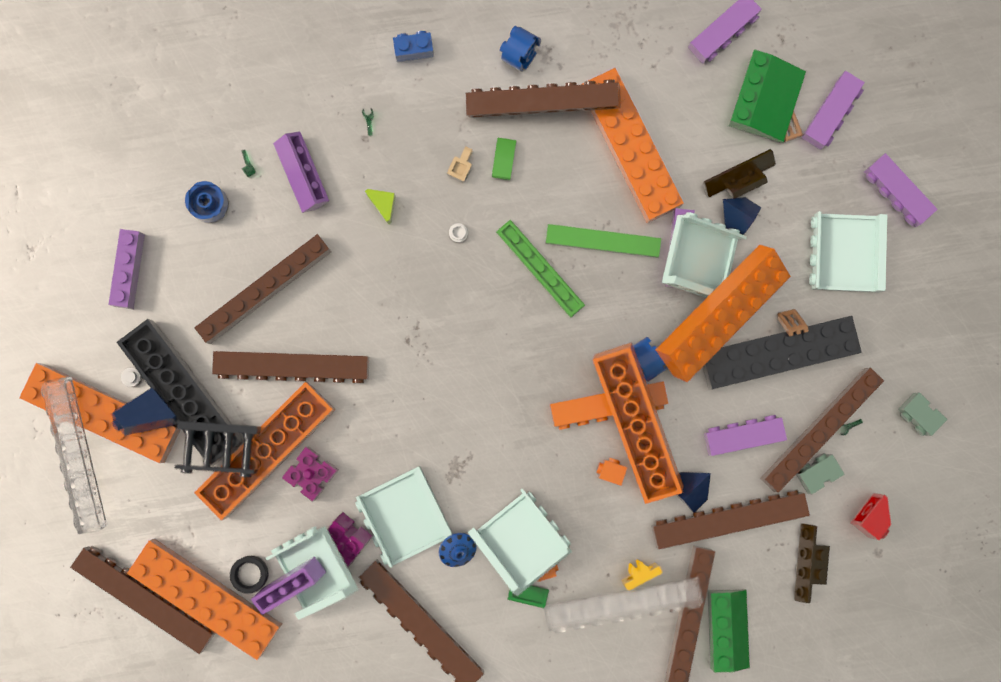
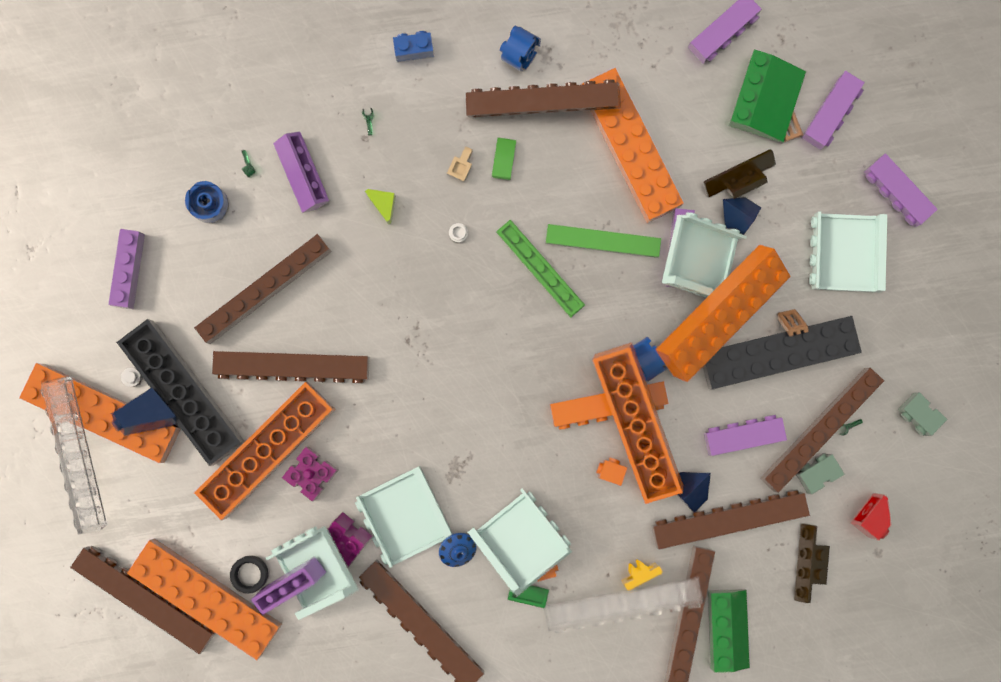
black fence [175,421,261,477] -> none

